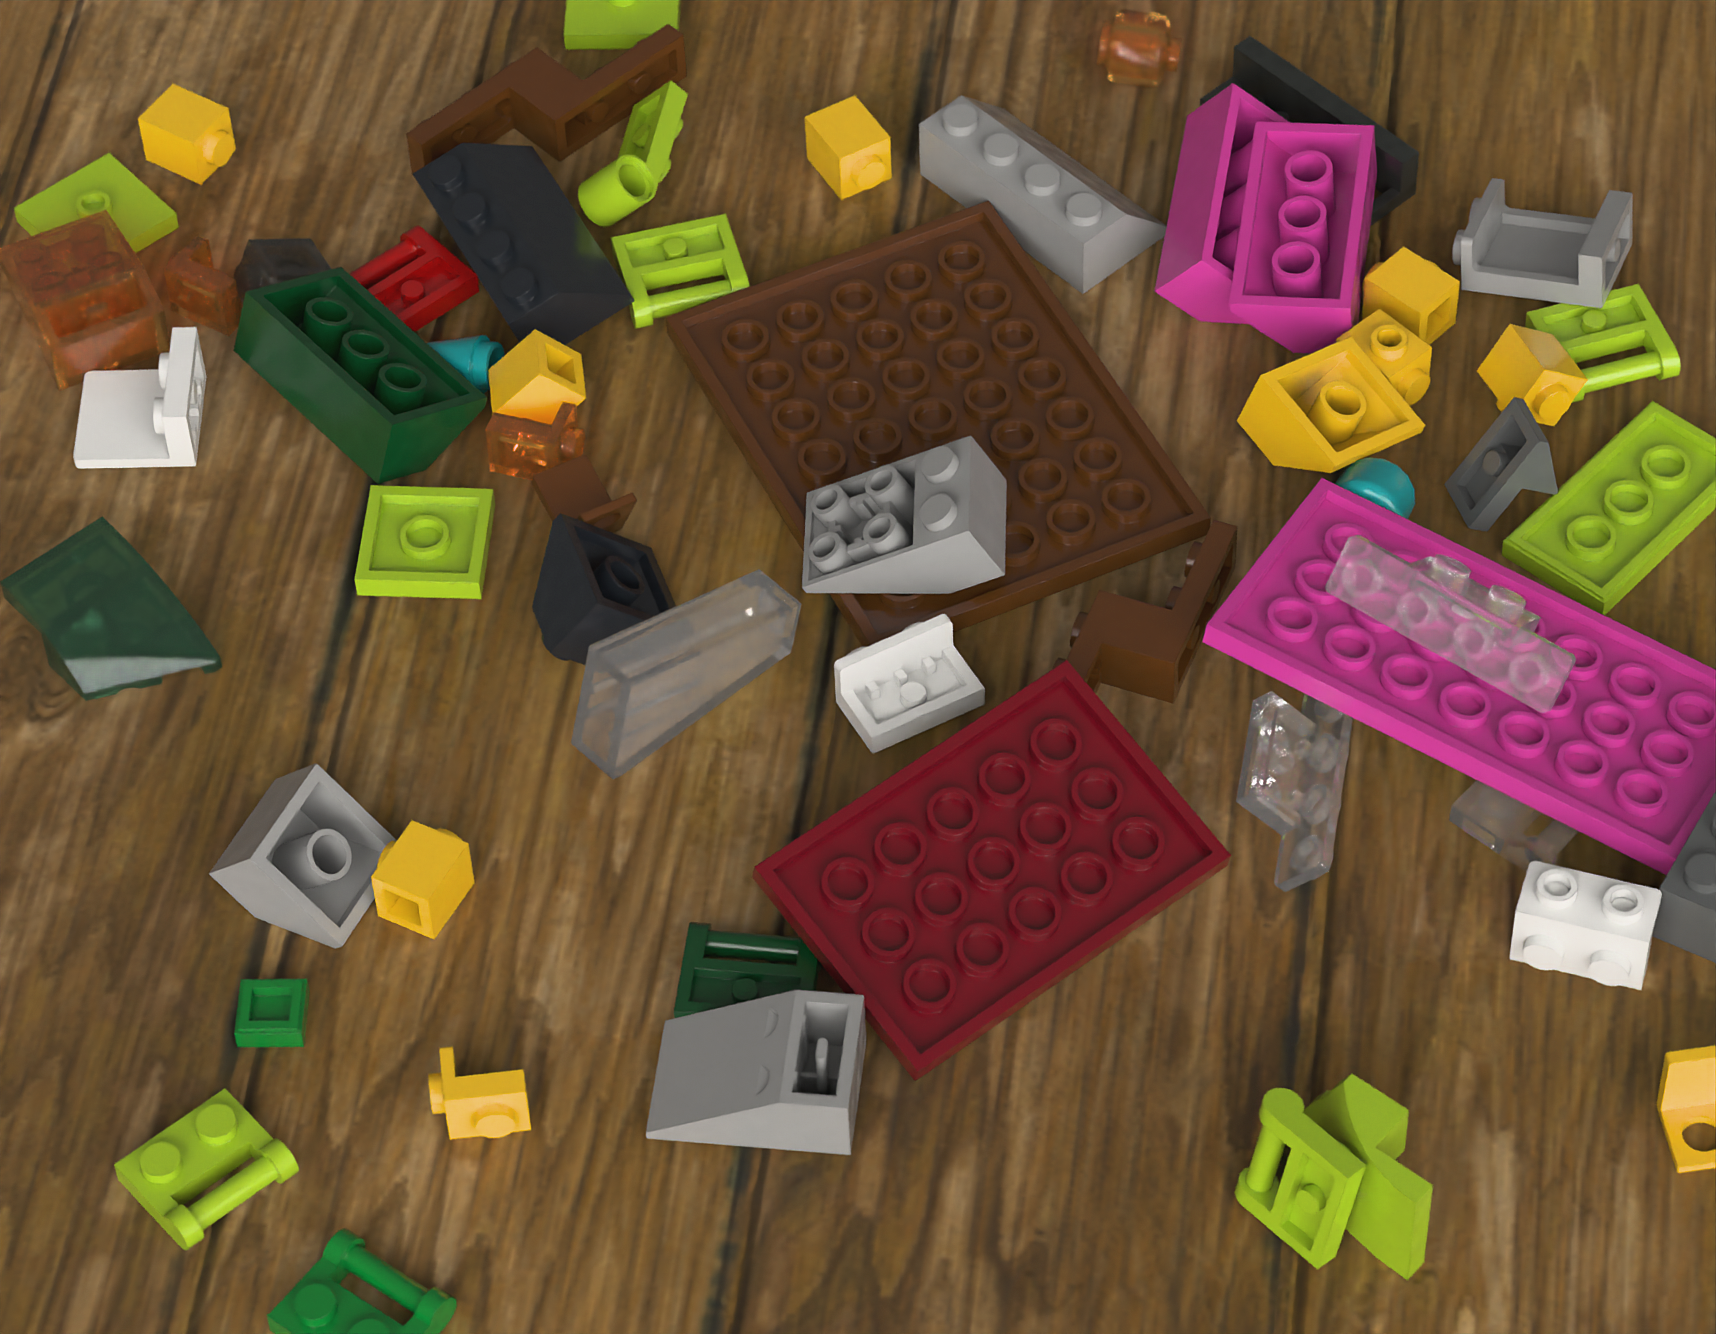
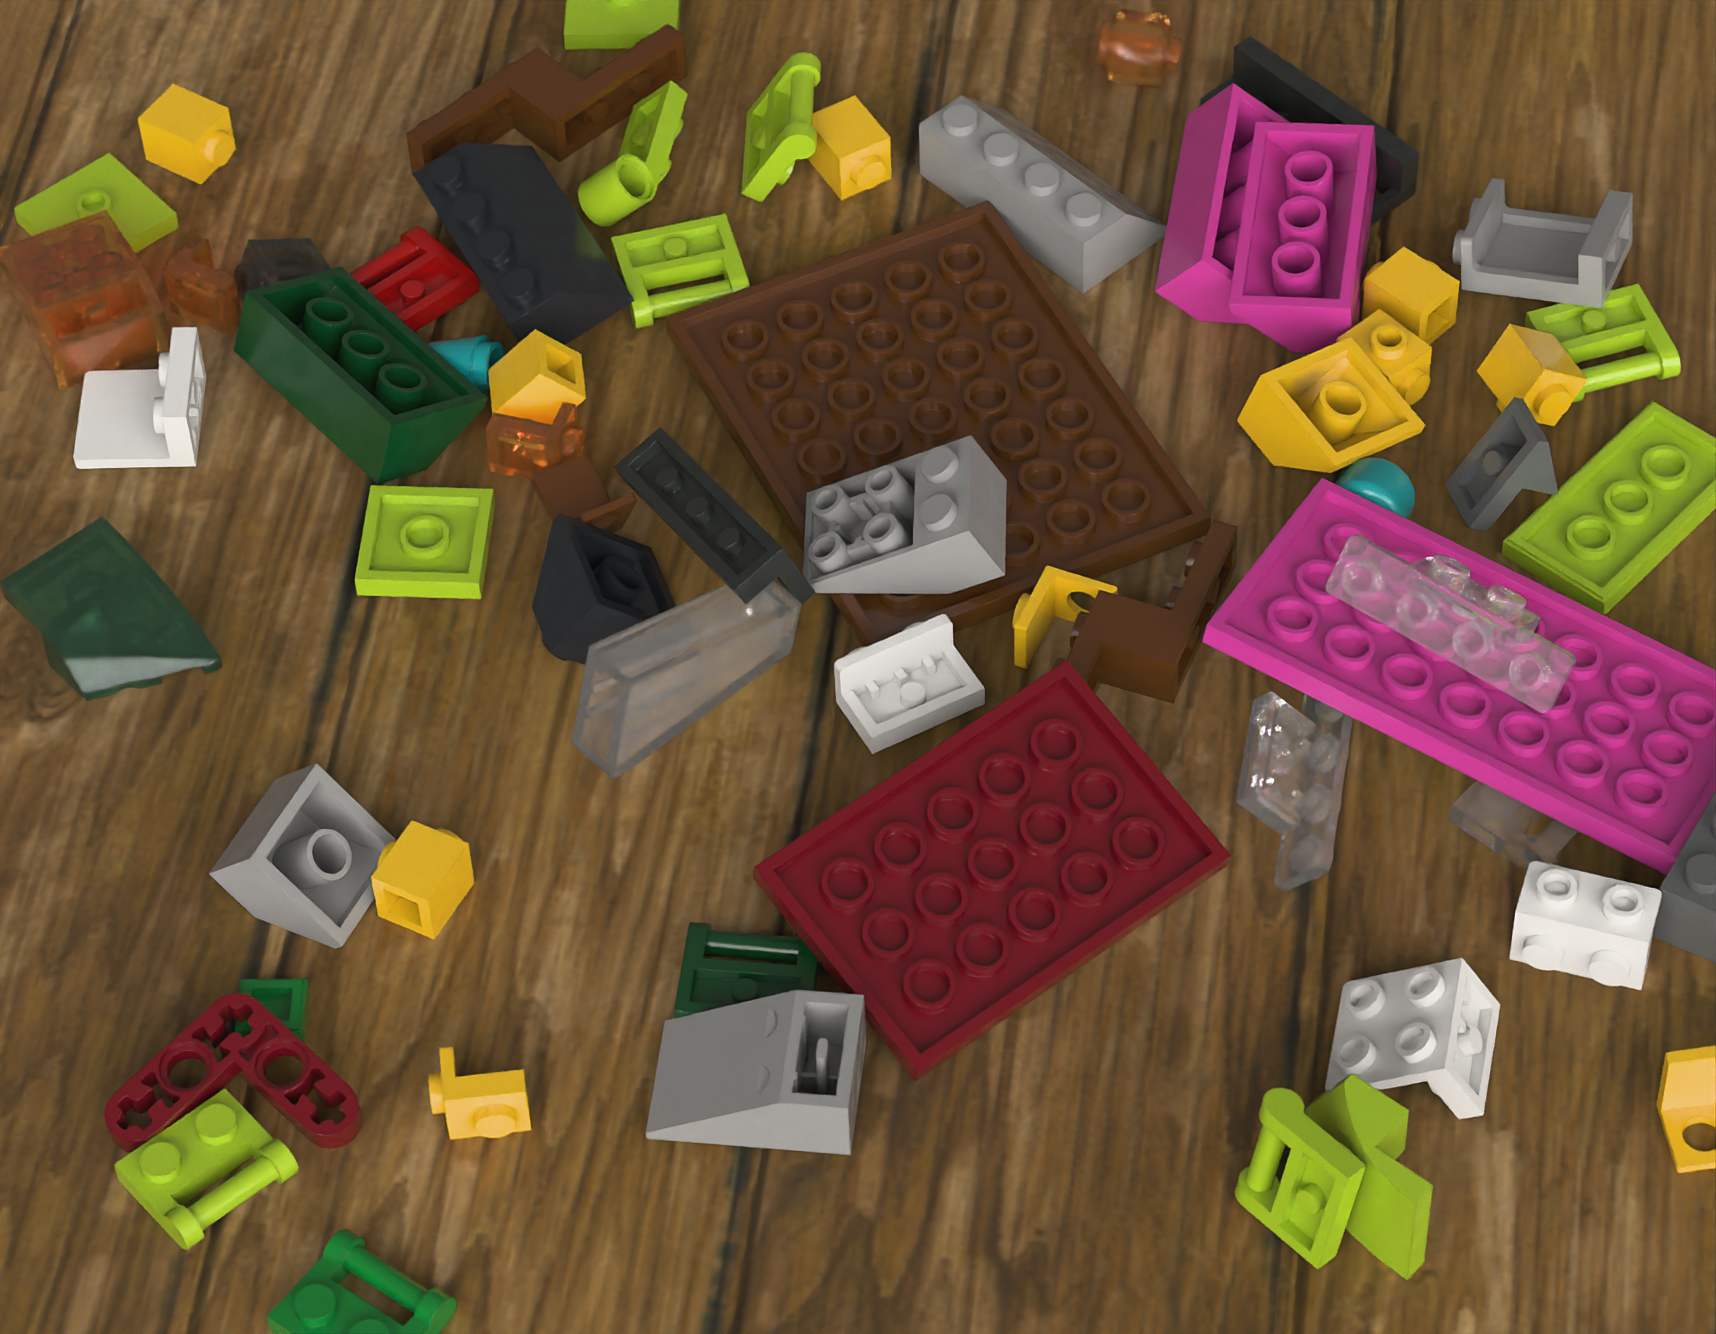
none -> dark red beam [104,993,363,1153]
none -> pearl dark grey fence [614,427,816,605]
none -> lime plate [741,53,821,202]
none -> yellow bracket [1012,565,1118,669]
none -> white bracket [1325,958,1500,1119]

